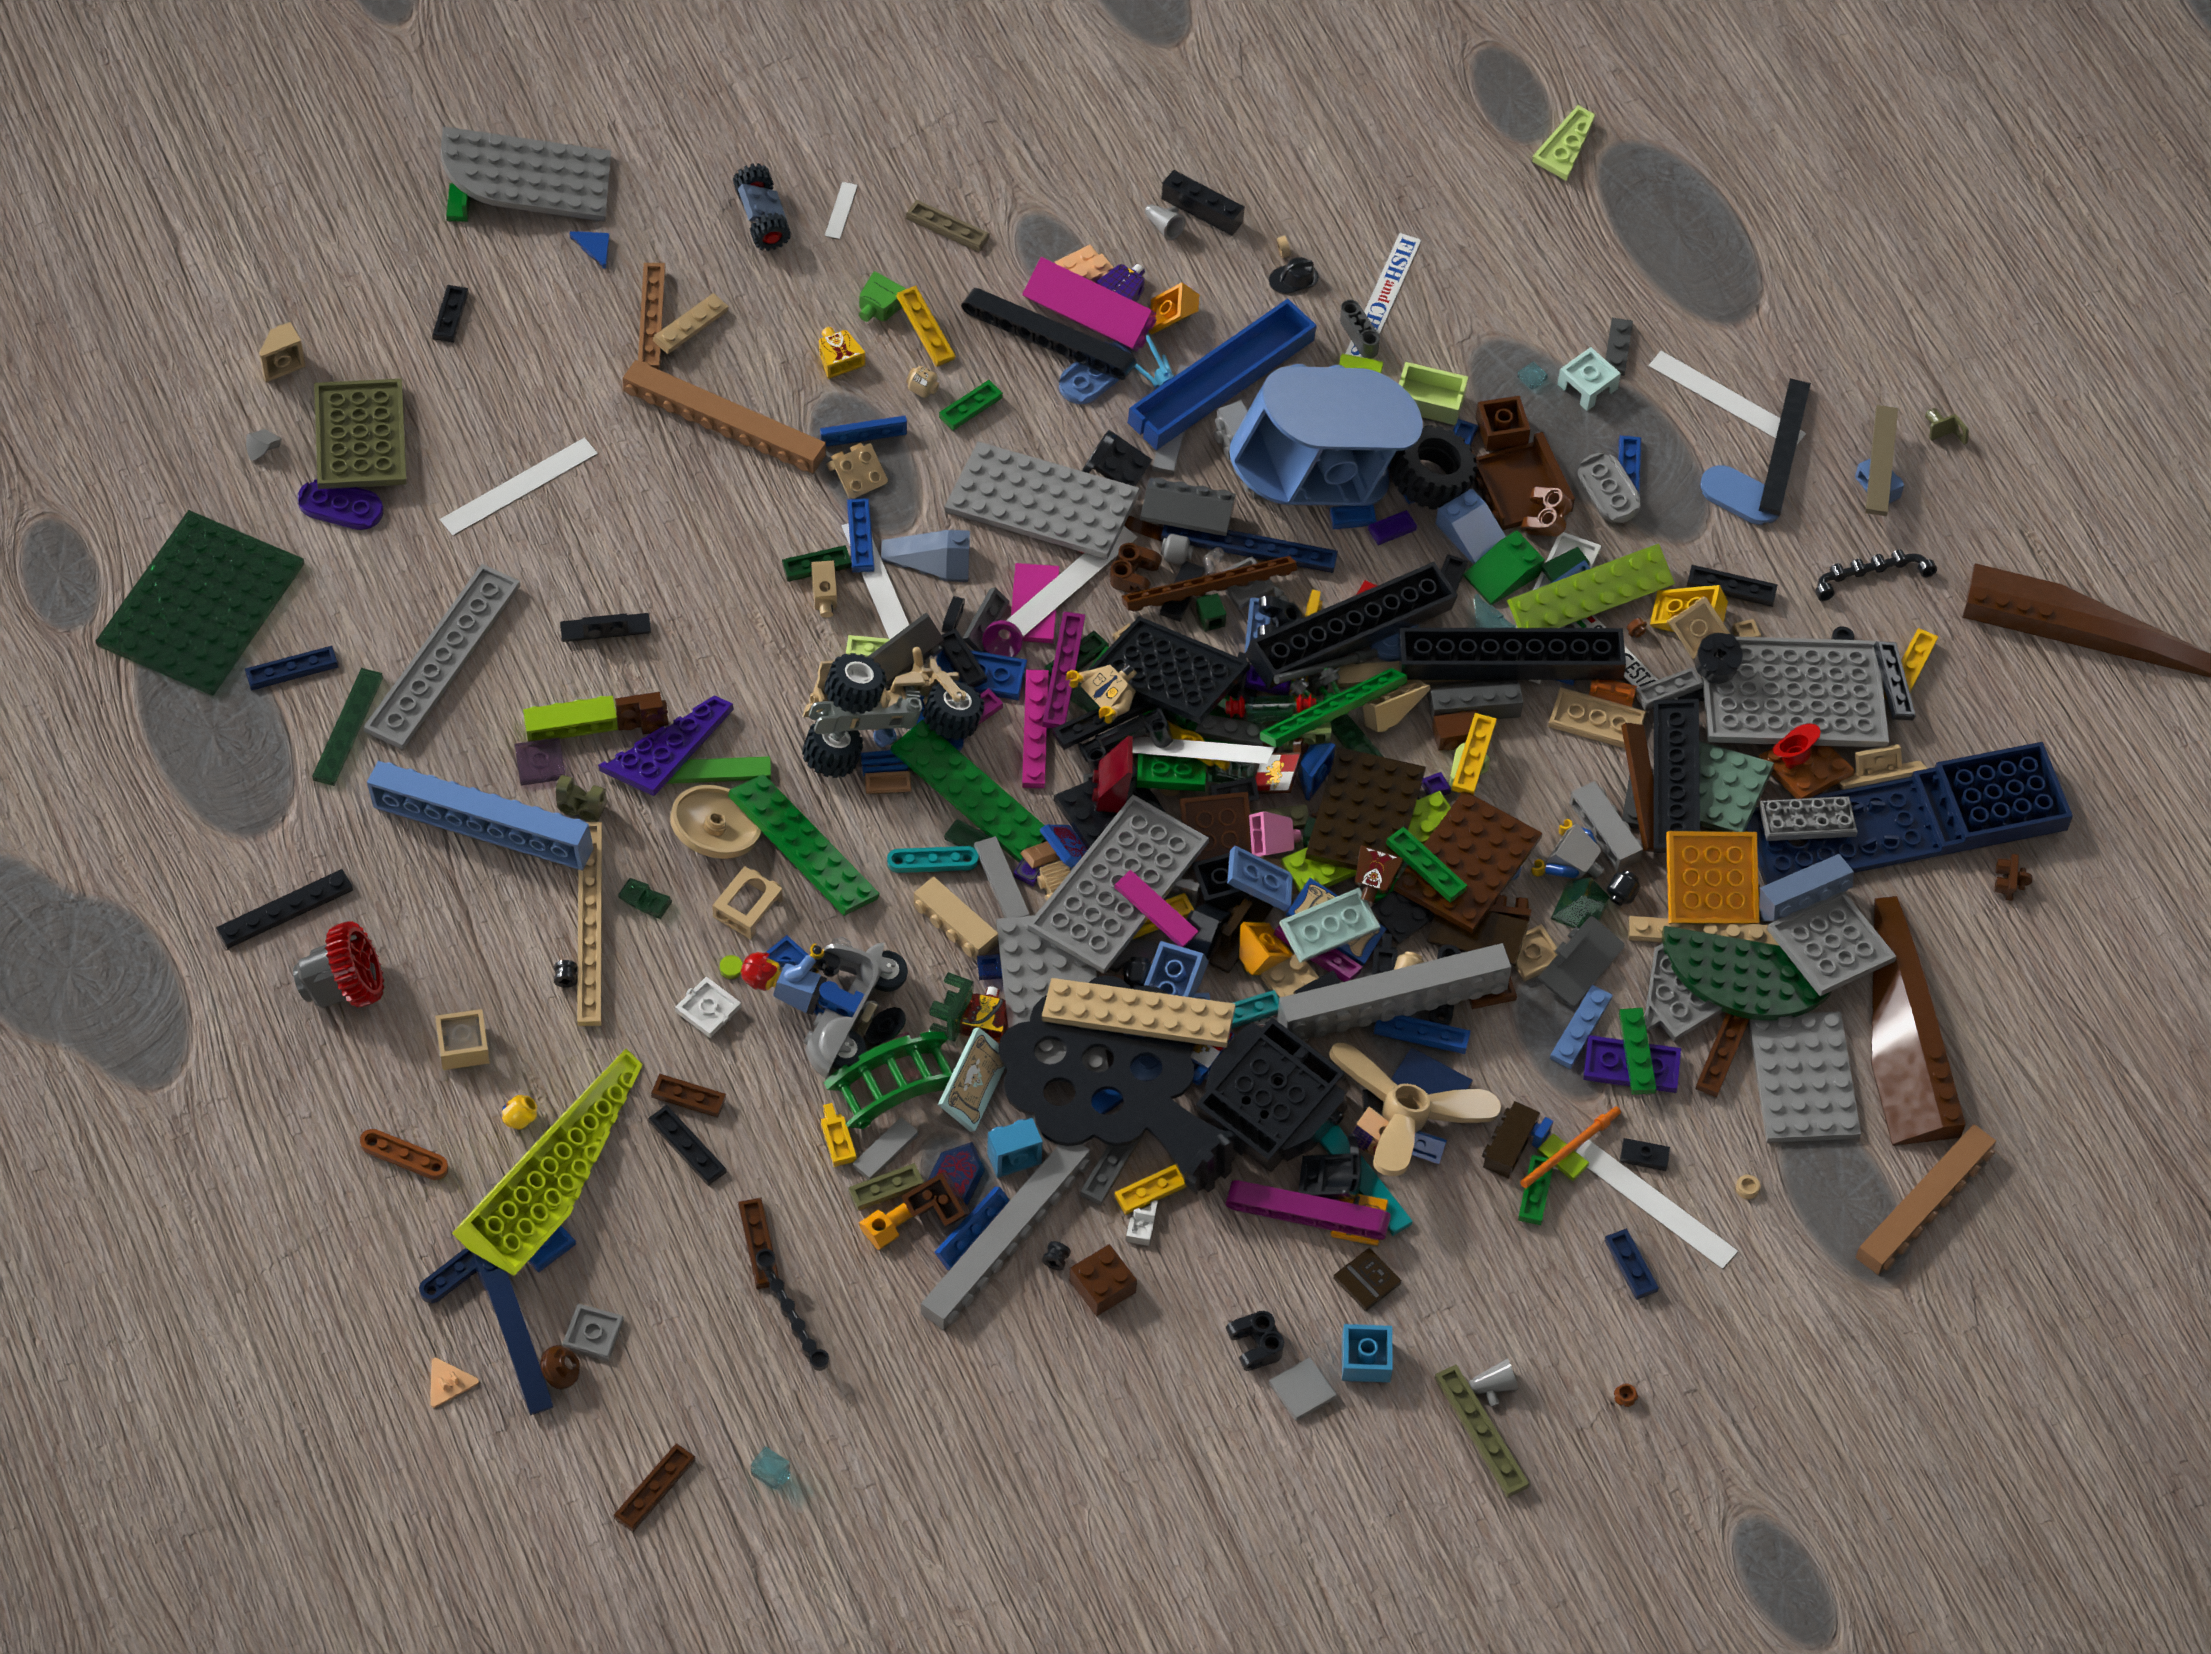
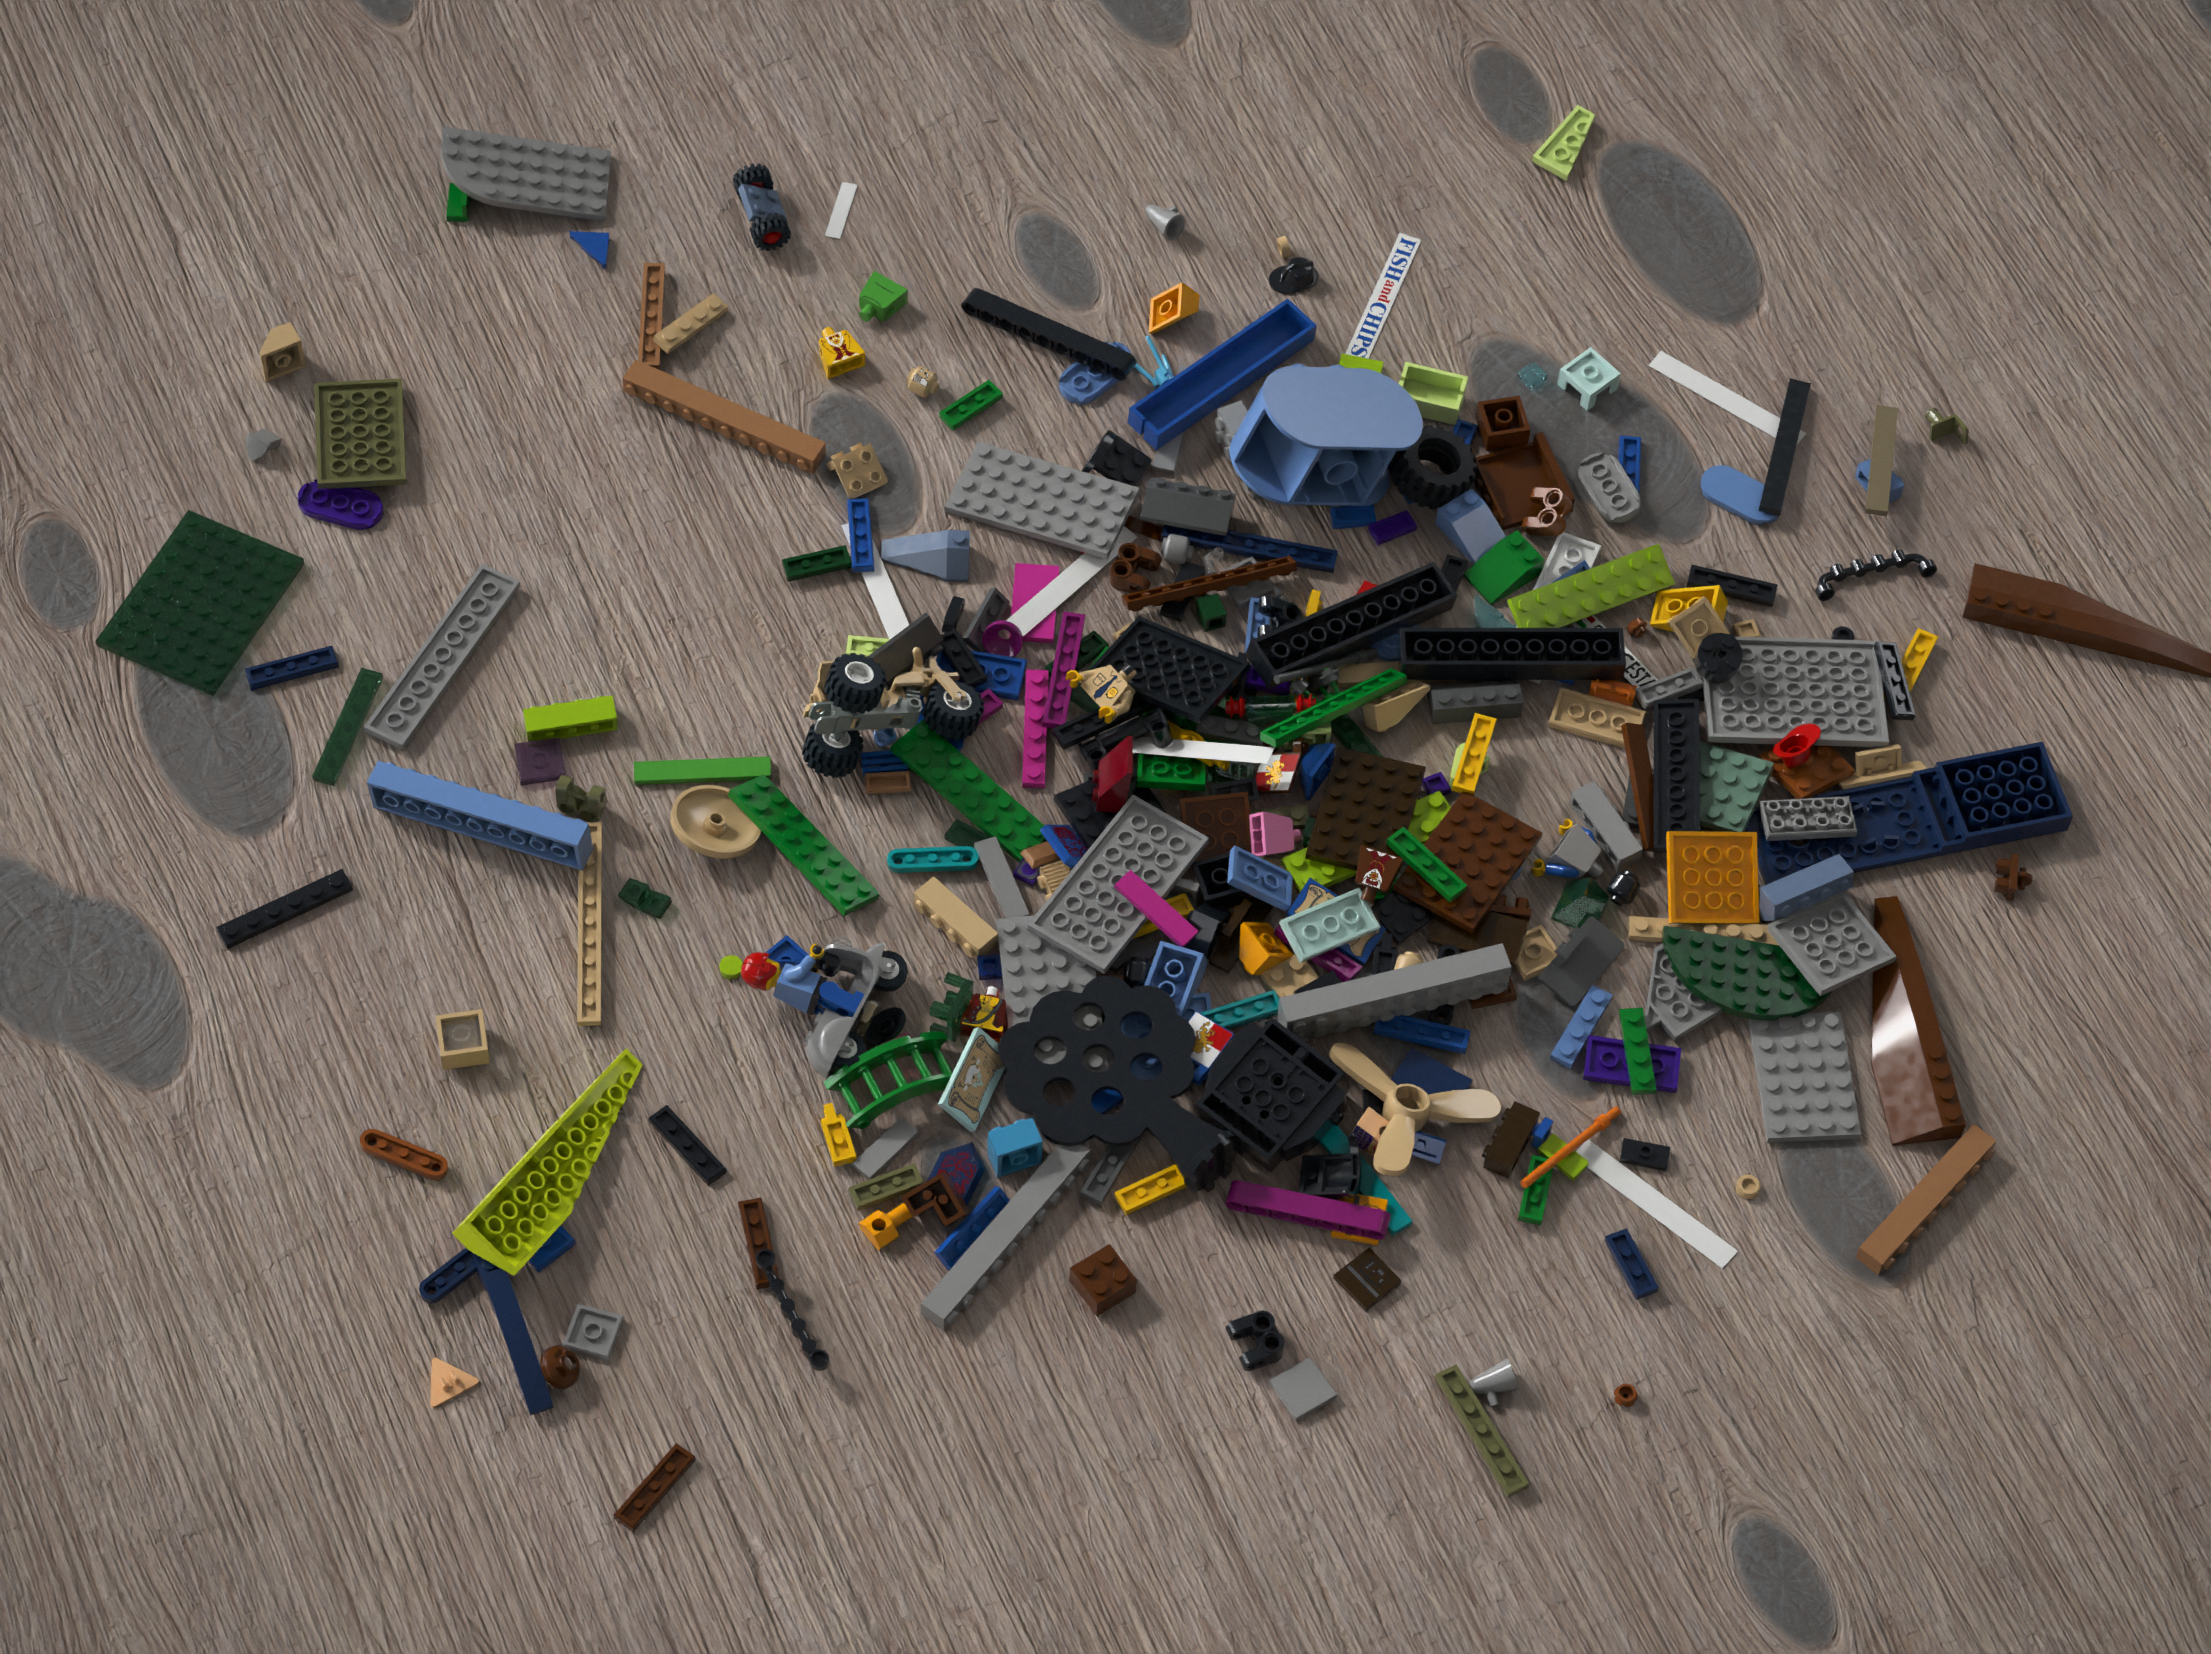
red piece [293,921,385,1008] -> none
black tile [432,285,469,343] -> none
white sticker [439,438,598,535] -> none
yellow head [502,1095,537,1130] -> none
black wheel [554,960,578,988] -> none
black bracket [560,613,651,642] -> none
dark purple wing [598,695,734,796] -> none
reddish brown plate [615,692,669,735] -> none
reddish brown plate [651,1074,726,1118] -> none
white plate [675,977,741,1038] -> none
tan panel [712,866,783,939] -> none
clear light blue brick [751,1446,791,1490] -> none
tan torso [812,561,837,618] -> none
blue tile [820,415,907,447] -> none
yellow tile [896,285,956,367] -> none
dark tan tile [906,200,990,252] -> none
dark pink brick [1022,257,1156,352] -> none
tan plate [1042,978,1236,1048] -> none
black wheel [1042,1241,1071,1271] -> none
light nougat plate [1055,245,1114,283] -> none
dark purple torso [1096,264,1145,303] -> none
white slope [1126,1200,1158,1246] -> none
black brick [1161,169,1245,236] -> none
dark grey beam [1340,300,1380,358] -> none
dark azure brick [1342,1324,1393,1382] -> none
reddish brown brick [1432,709,1479,751] -> none
dark green tile [1541,547,1590,582] -> none
dark grey plate [1605,317,1633,376] -> none
reddish brown plate [1695,1013,1750,1097] -> none

